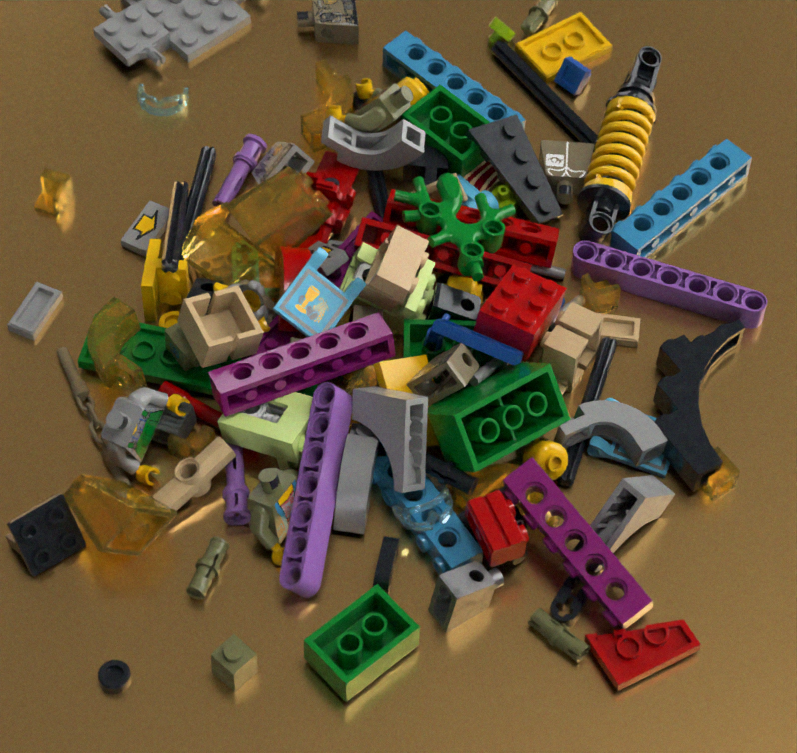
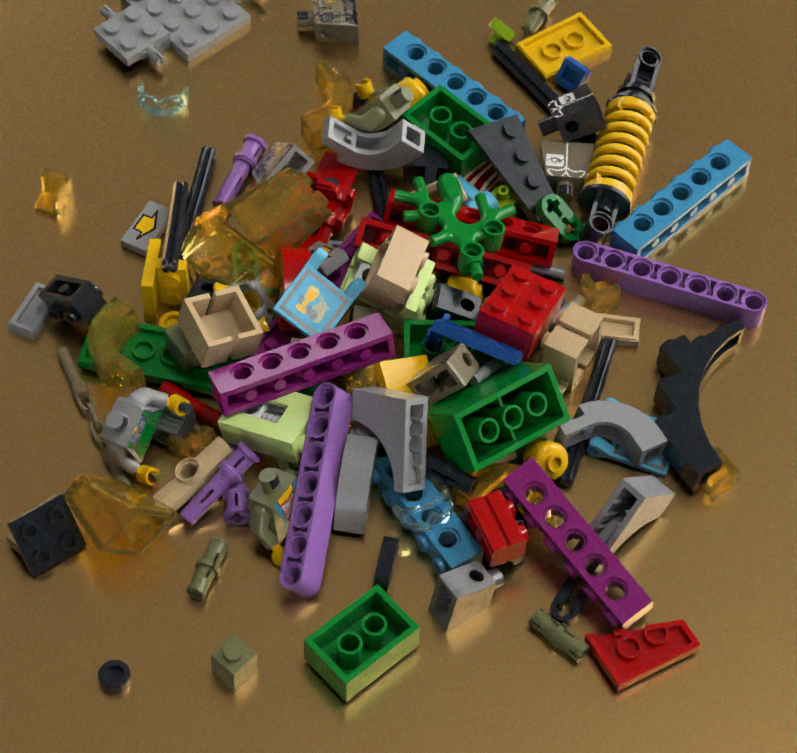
none -> black brick [38,274,109,327]
none -> medium lavender pin [180,441,261,525]
none -> green beam [535,194,582,244]
none -> black torso [537,83,607,142]

